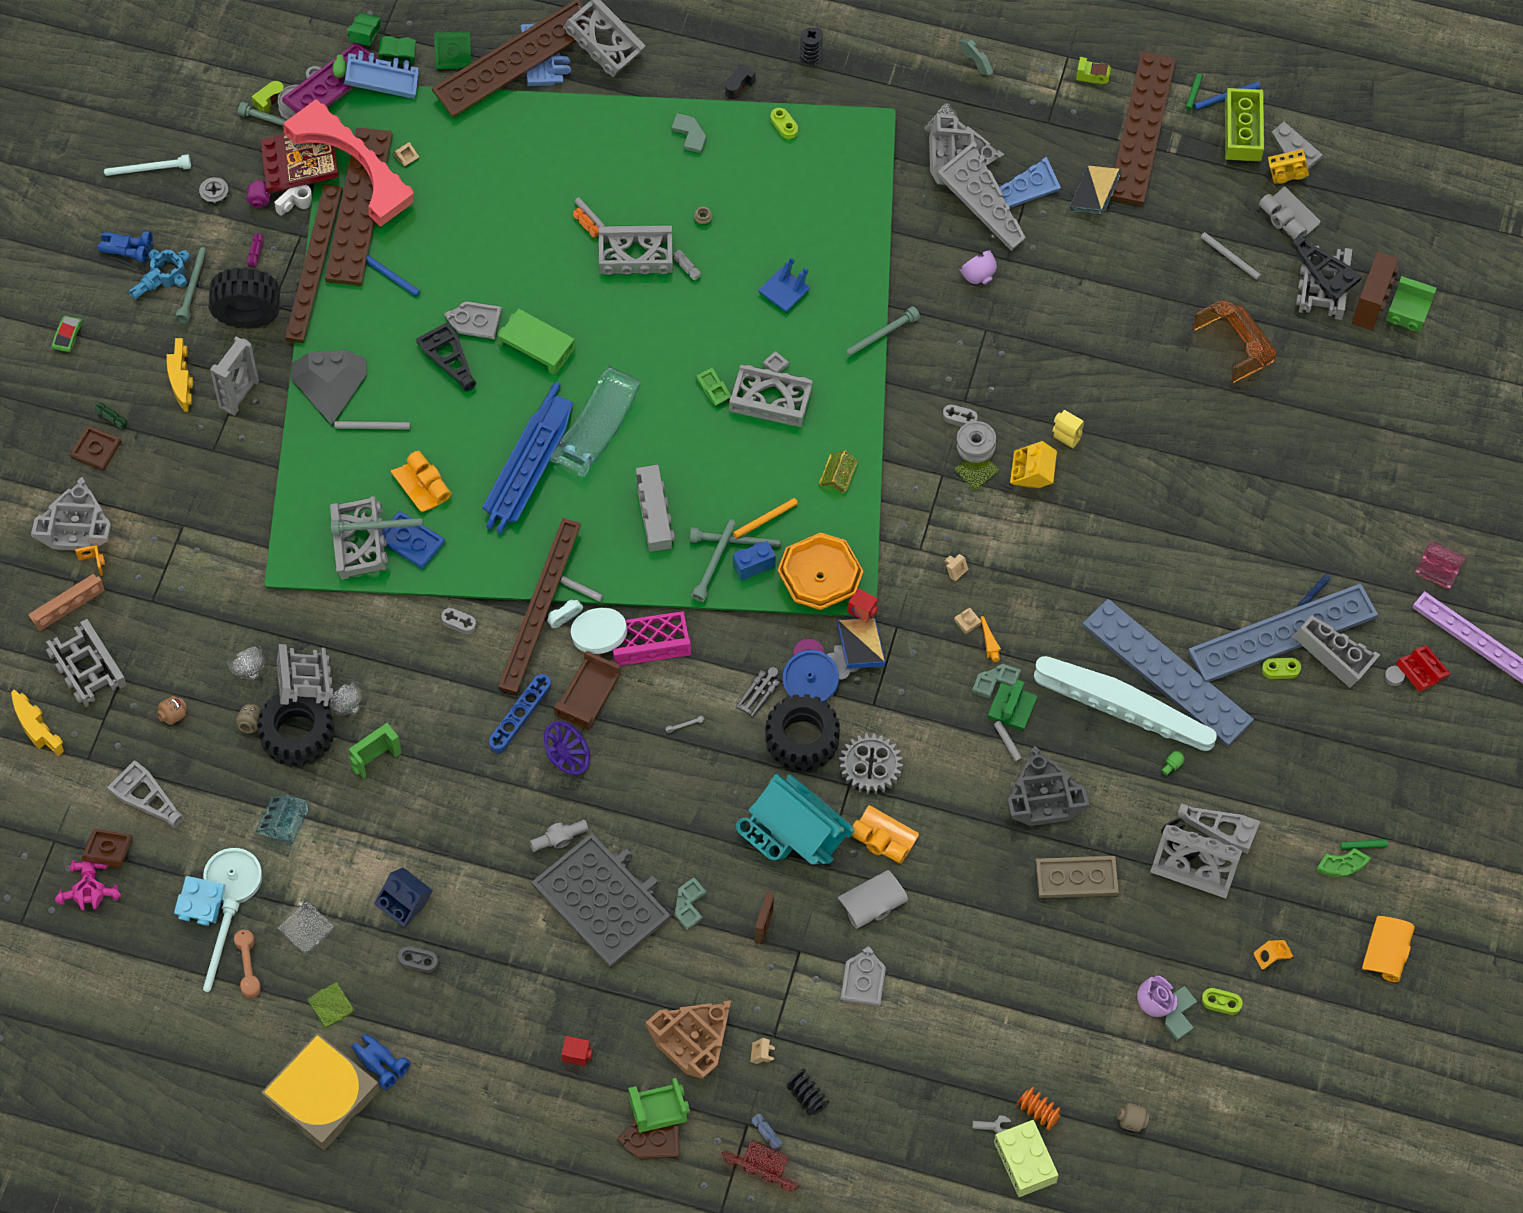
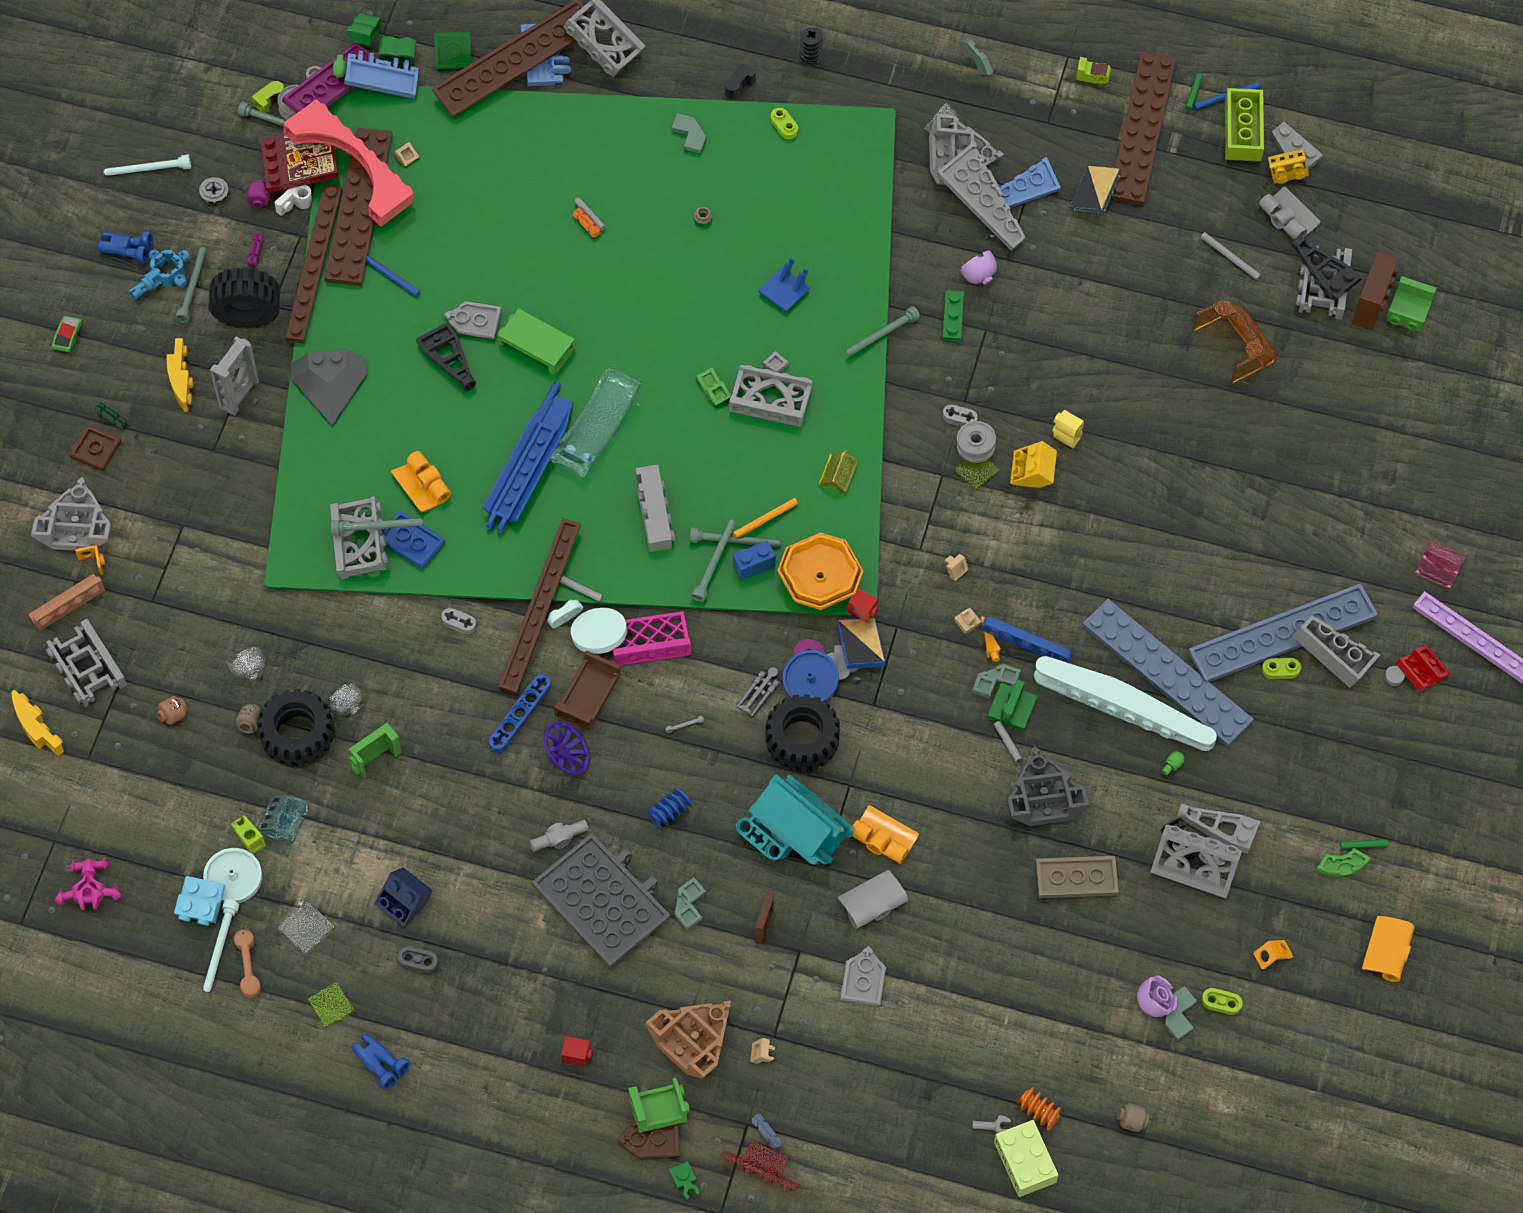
reddish brown tile [82,829,133,867] -> none
light grey plate [107,760,184,828] -> none
yellow tile [261,1033,380,1151] -> none
light grey fence [276,644,333,706] -> none
light grey bar [334,421,410,430] -> none
light grey fence [599,226,673,275] -> none
light grey axle [673,250,701,280] -> none
black piece [787,1069,830,1116] -> none
light grey gear [839,733,903,794] -> none
blue piece [1298,573,1332,607] -> none
none -> lime leg [230,815,266,854]
none -> blue piece [648,788,692,830]
none -> green plate [669,1161,699,1201]
none -> green plate [942,290,964,342]
none -> blue beam [981,617,1072,663]

